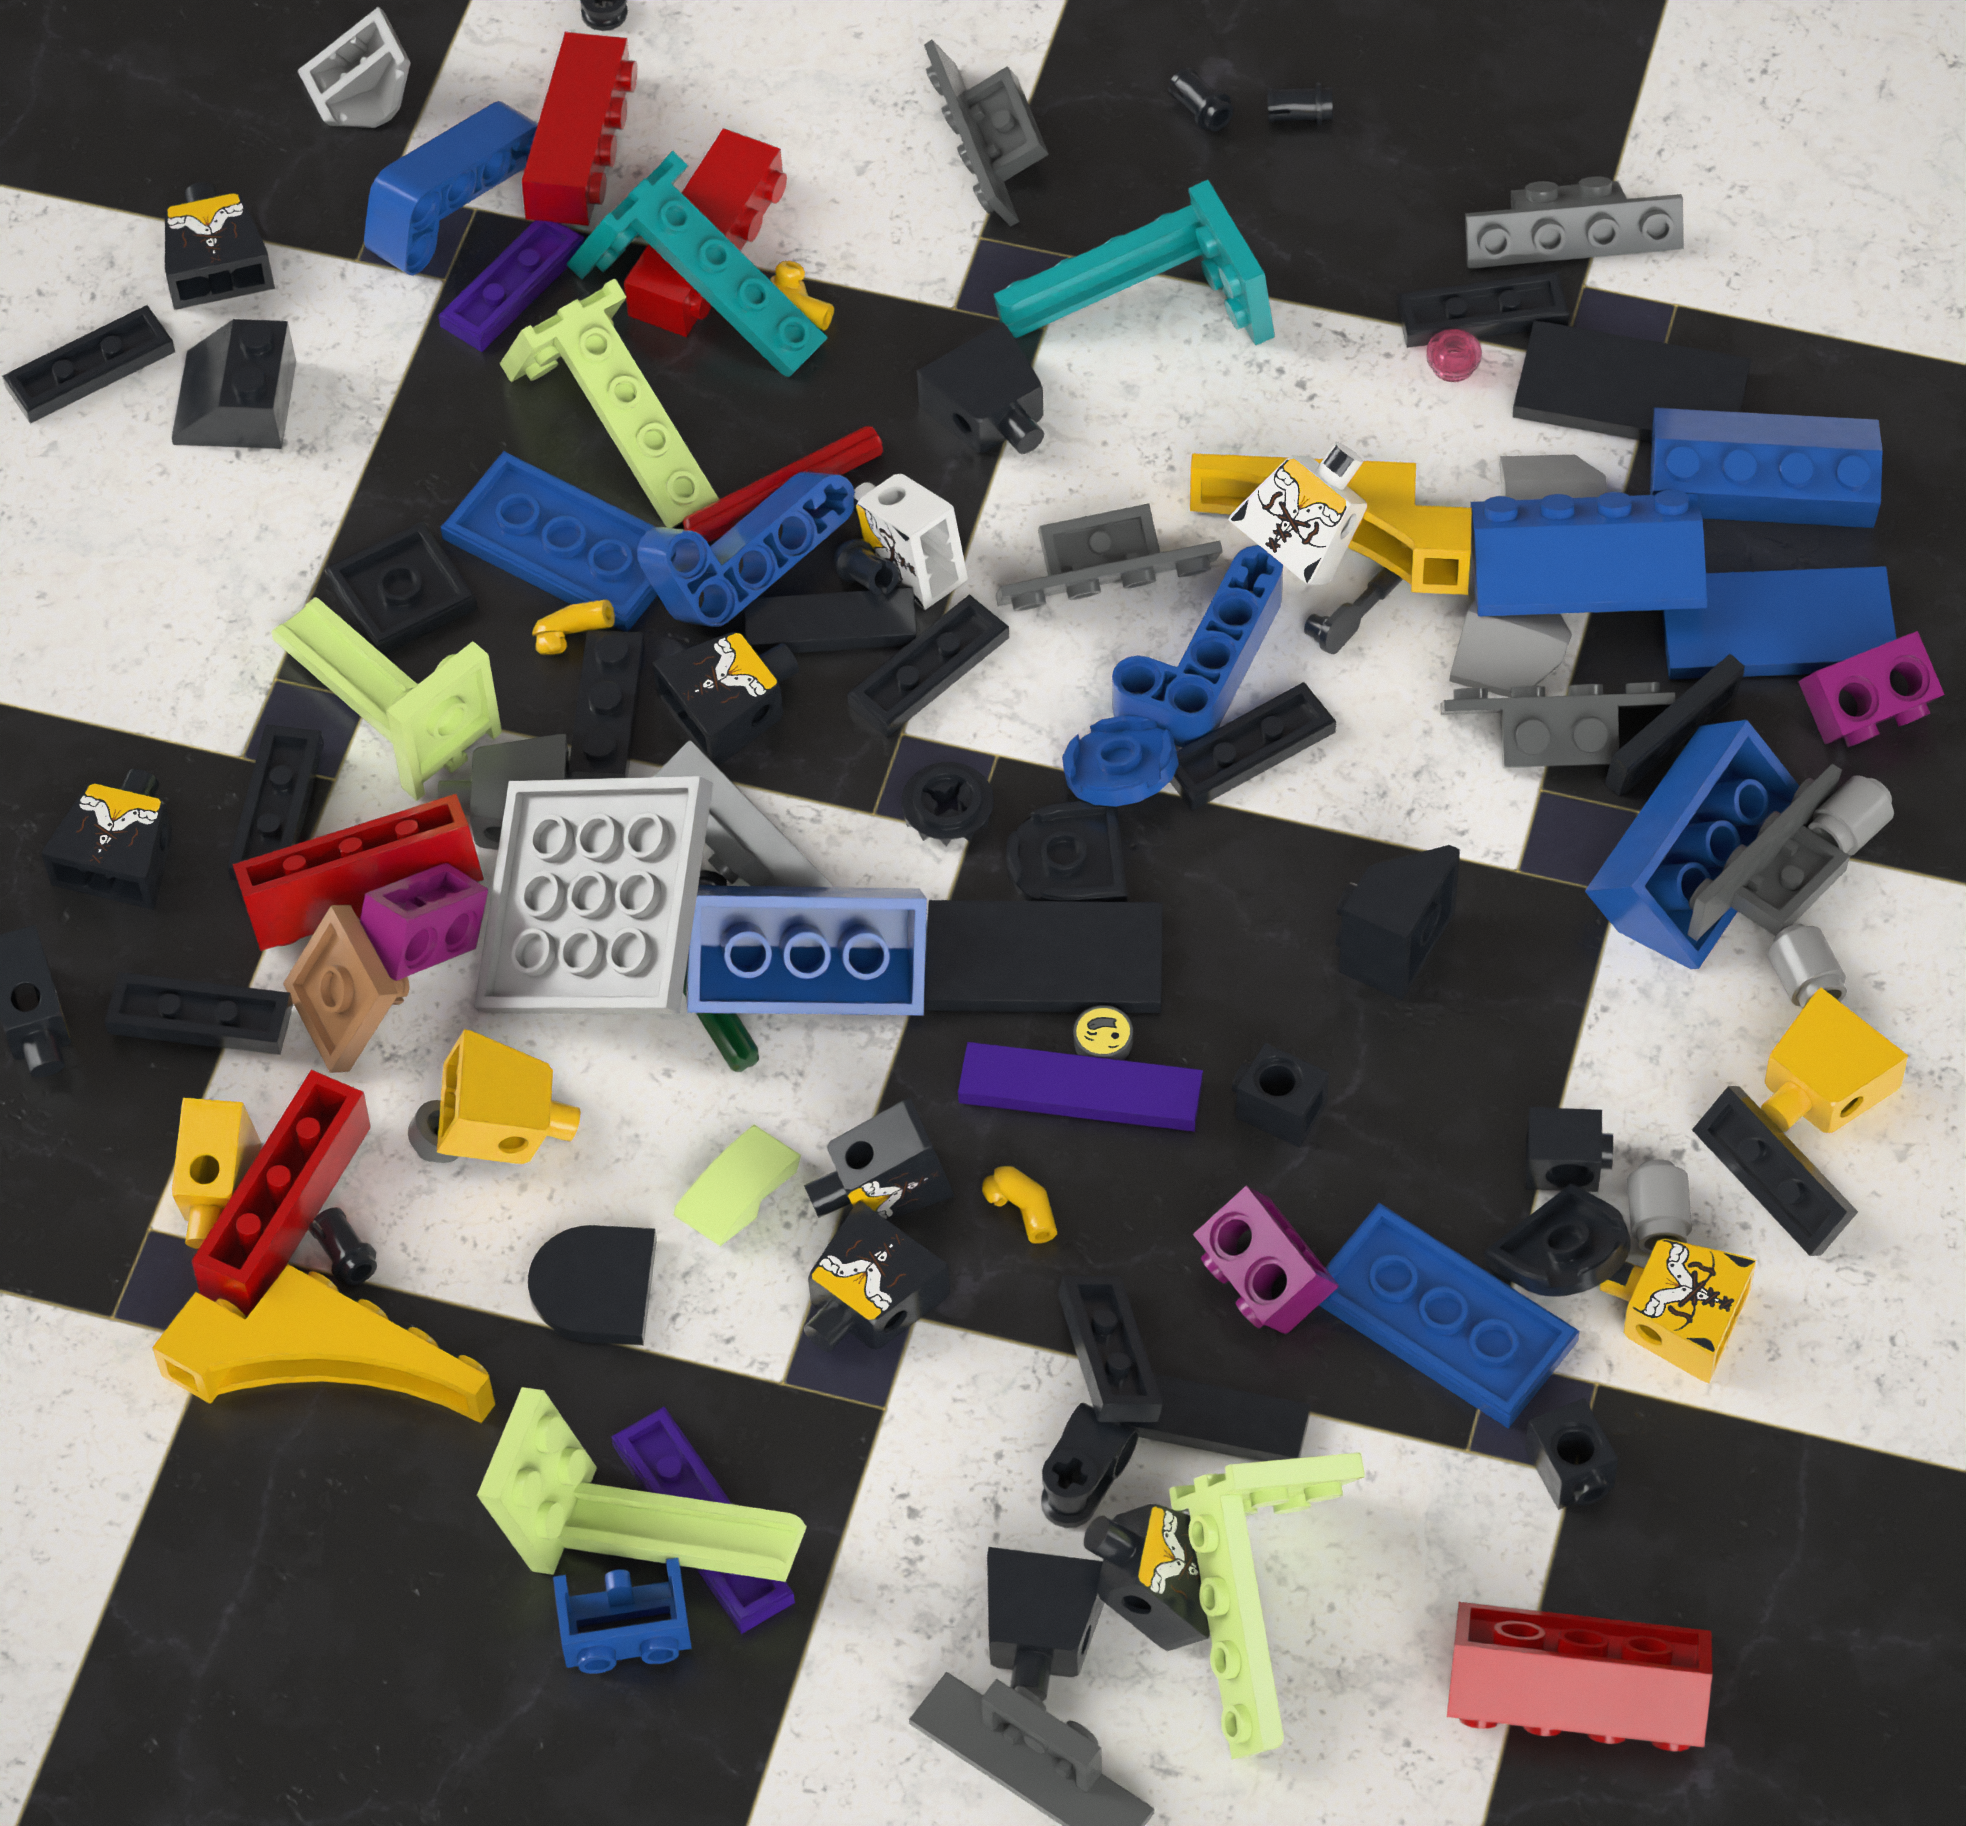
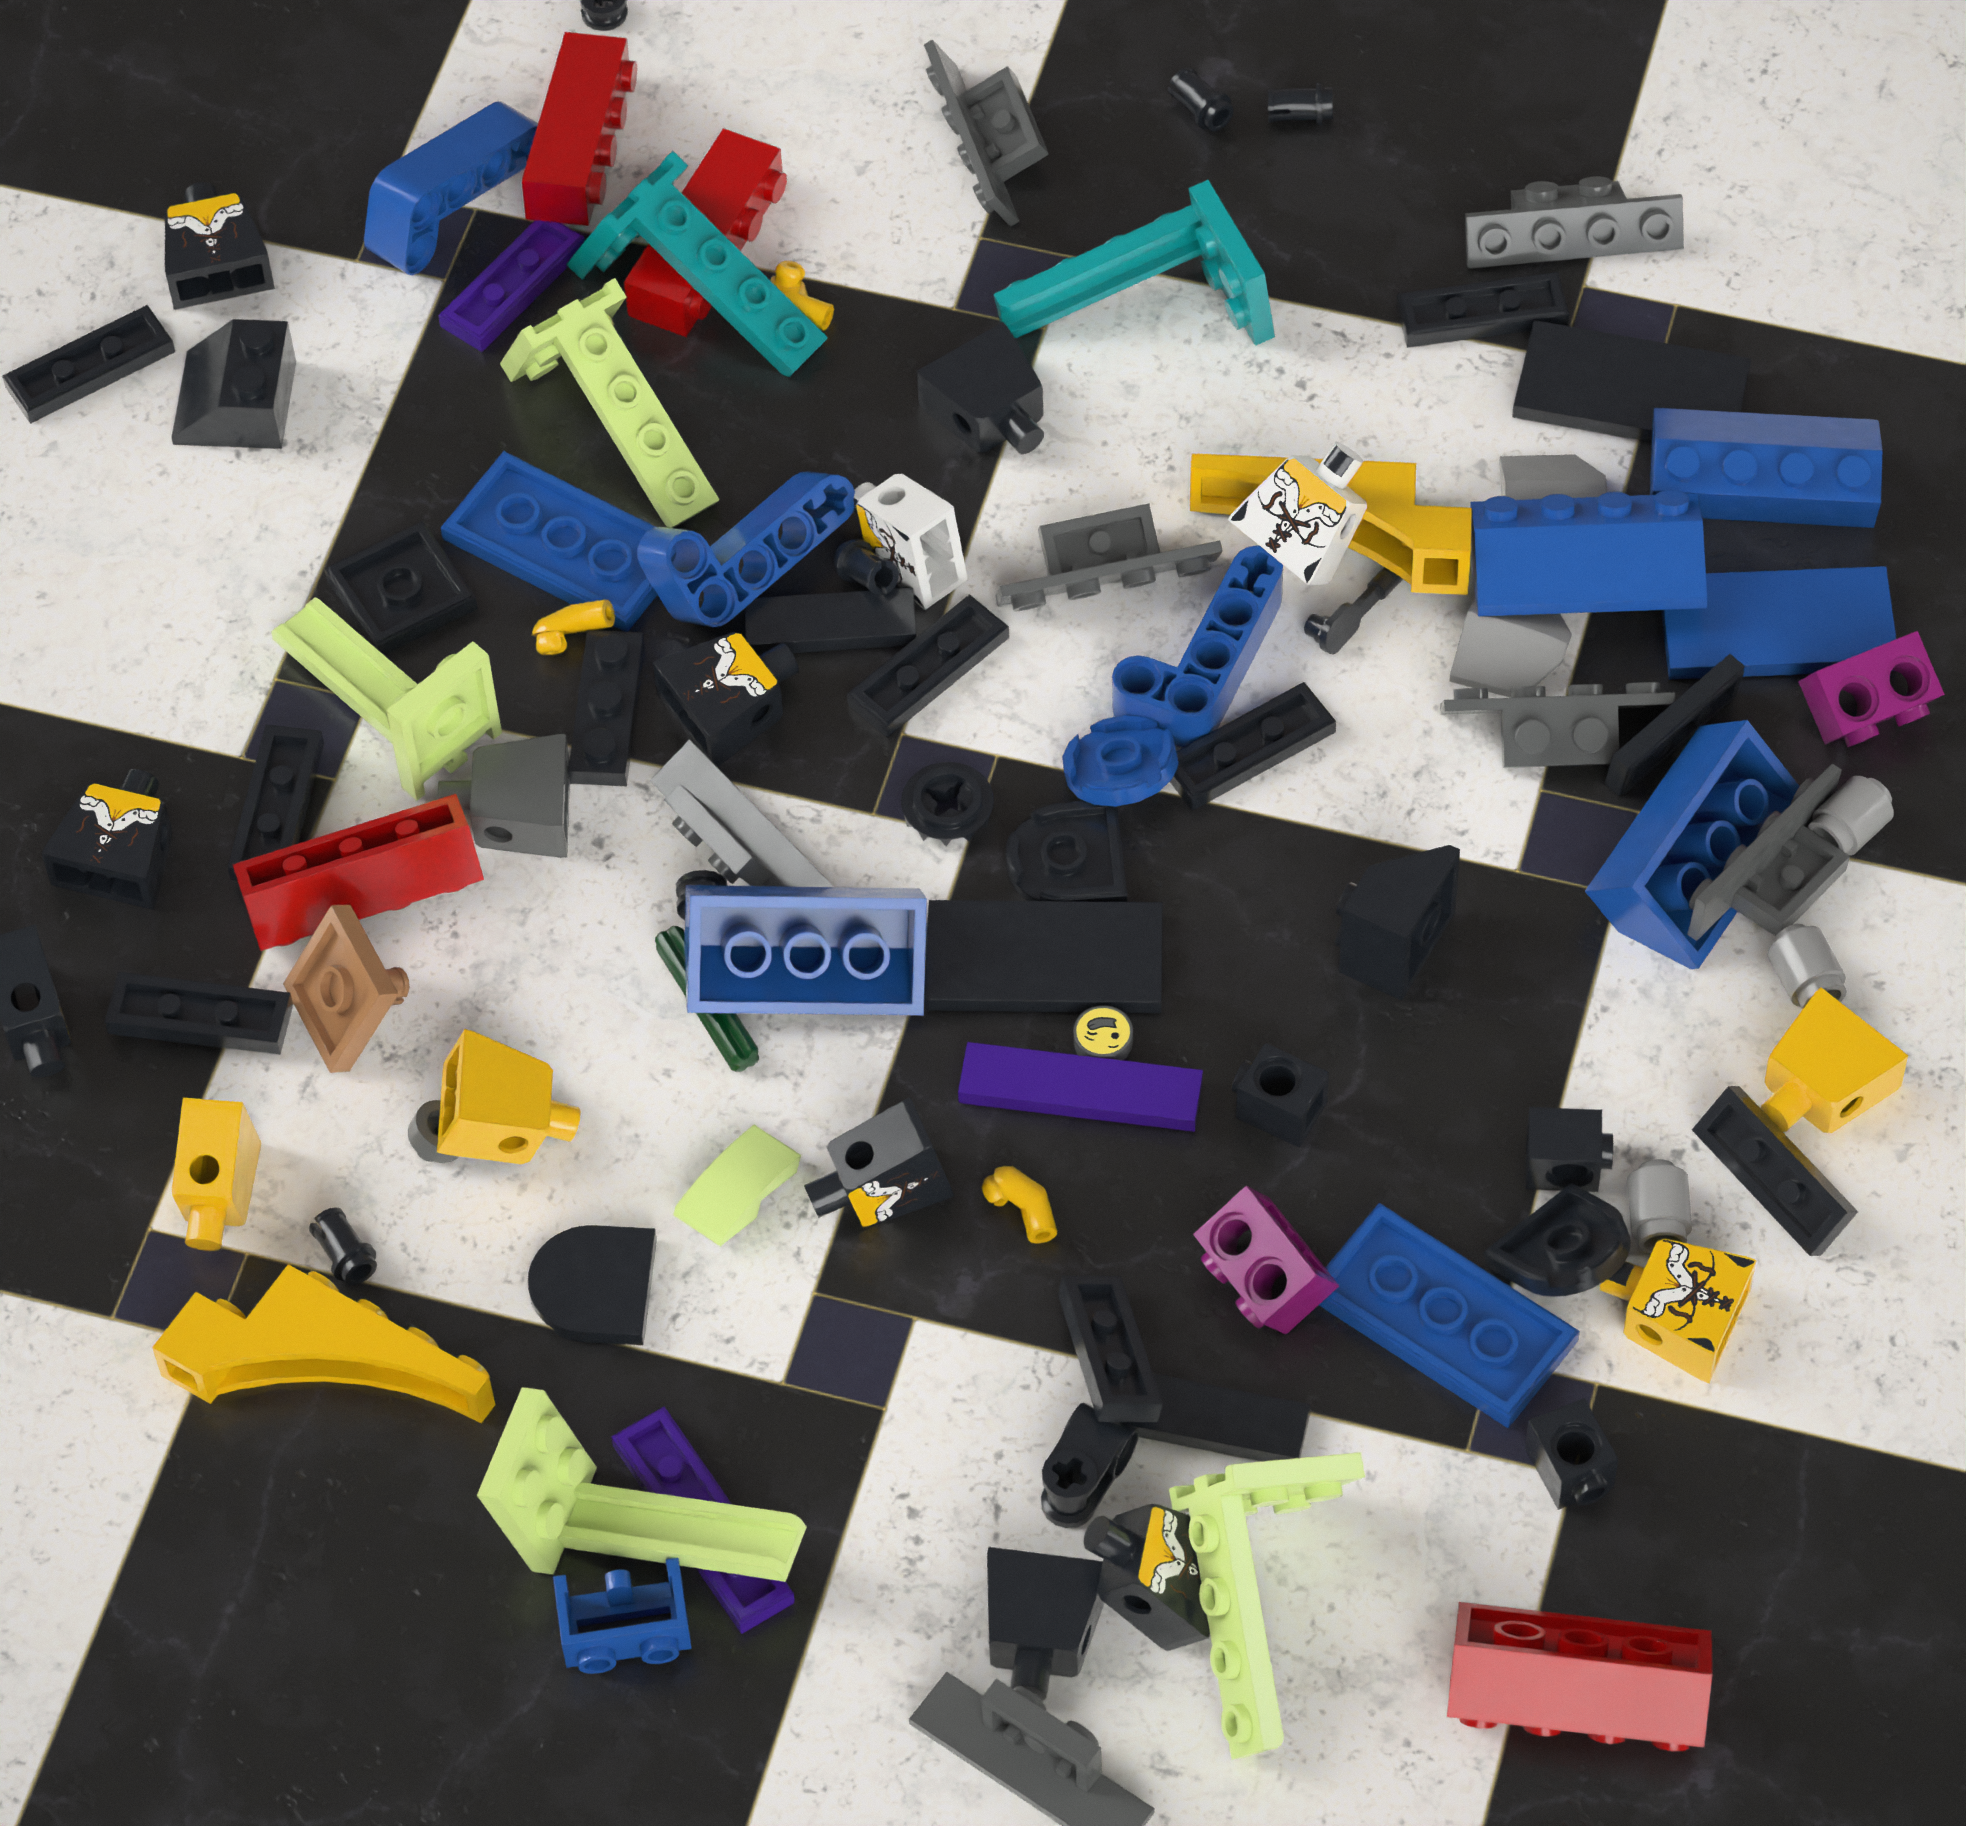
red brick [192,1070,371,1316] -> none
light grey slope [298,7,410,128] -> none
magenta brick [360,862,489,981] -> none
plate [474,776,713,1014] -> none
red axle [683,426,883,543] -> none
black torso [804,1201,950,1352] -> none
clear pink plate [1426,329,1482,382] -> none

